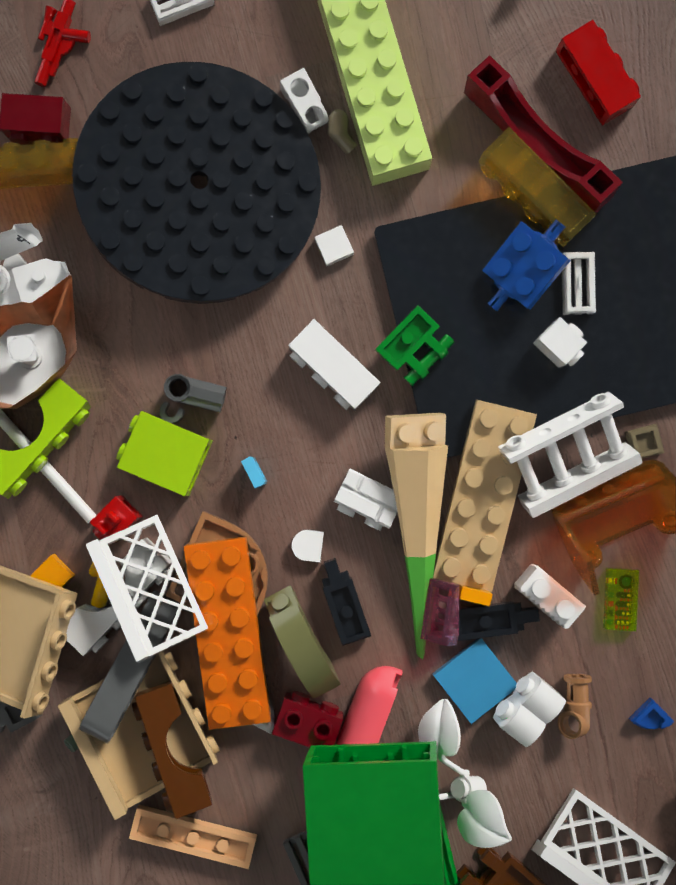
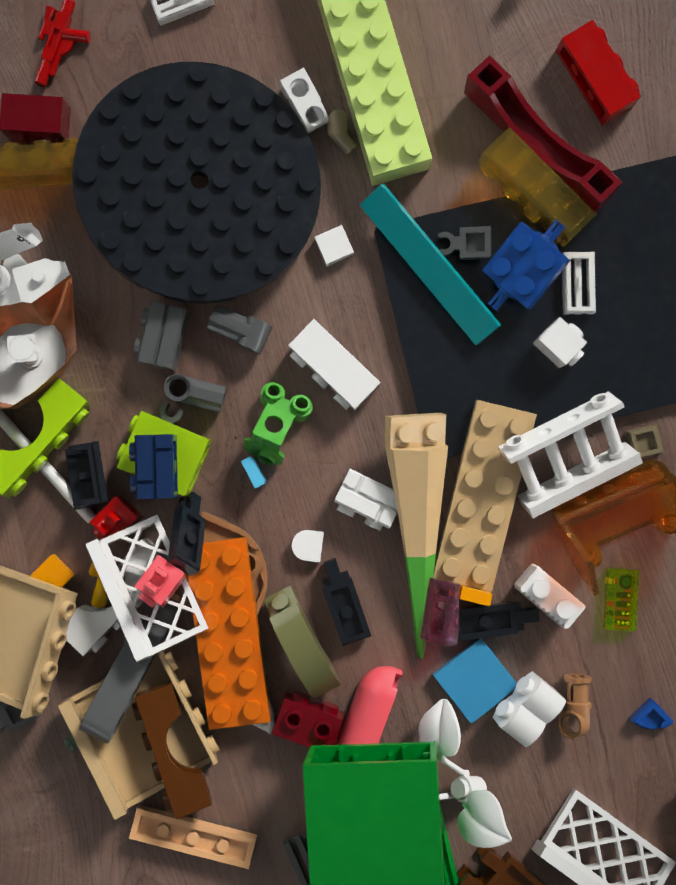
green plate [375,305,455,386] -> none
none -> black hinge [65,441,108,510]
none -> dark blue brick [129,434,178,499]
none -> dark grey brick [134,301,190,371]
none -> coral brick [135,555,186,608]
none -> black hinge [167,491,206,576]
none -> dark grey piece [207,305,272,355]
none -> bright green piece [243,382,313,465]
none -> teal tile [359,184,501,345]
none -> dark grey plate [438,226,491,260]

